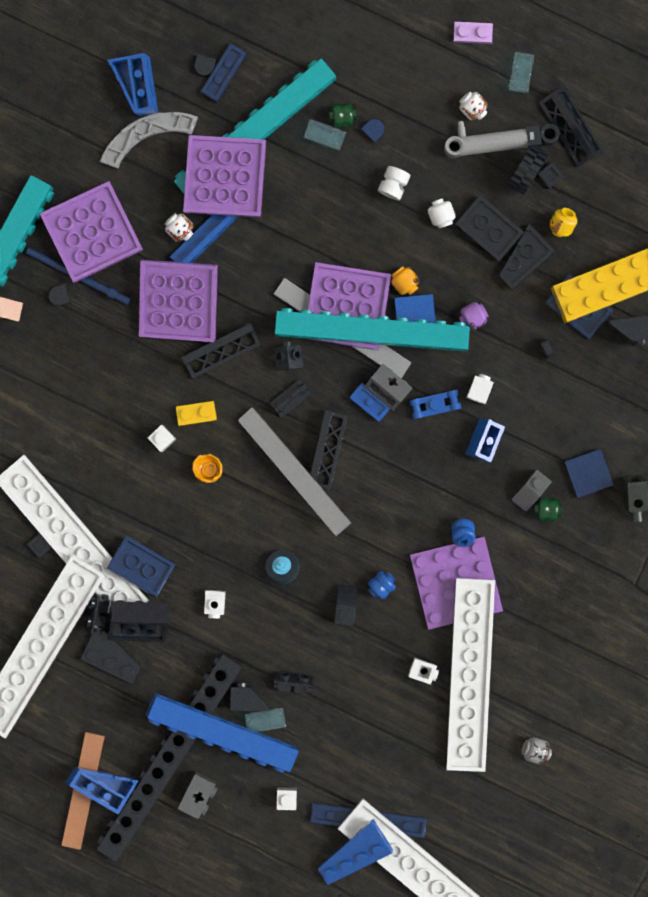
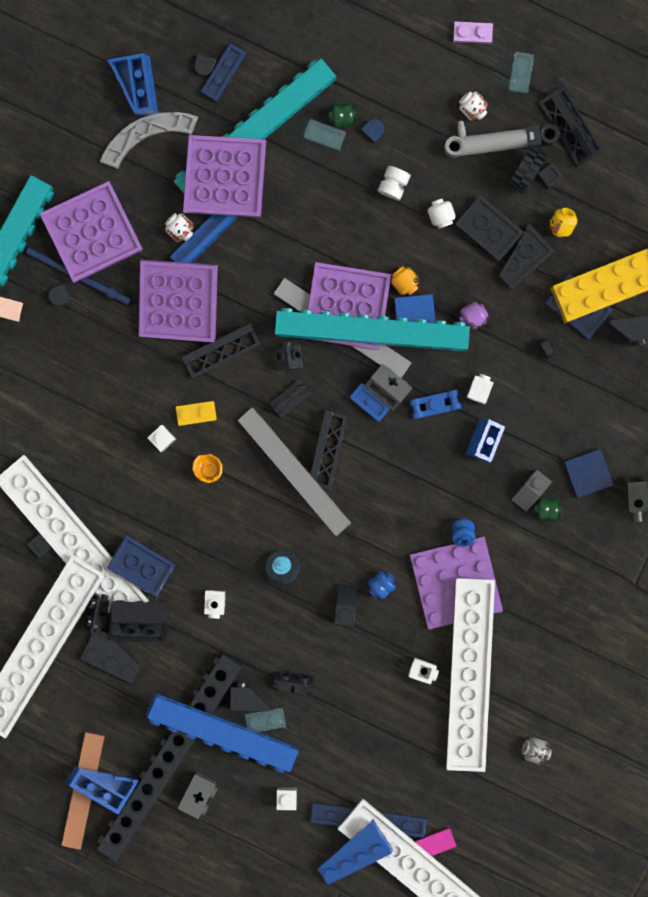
none -> dark pink tile [414,828,456,856]

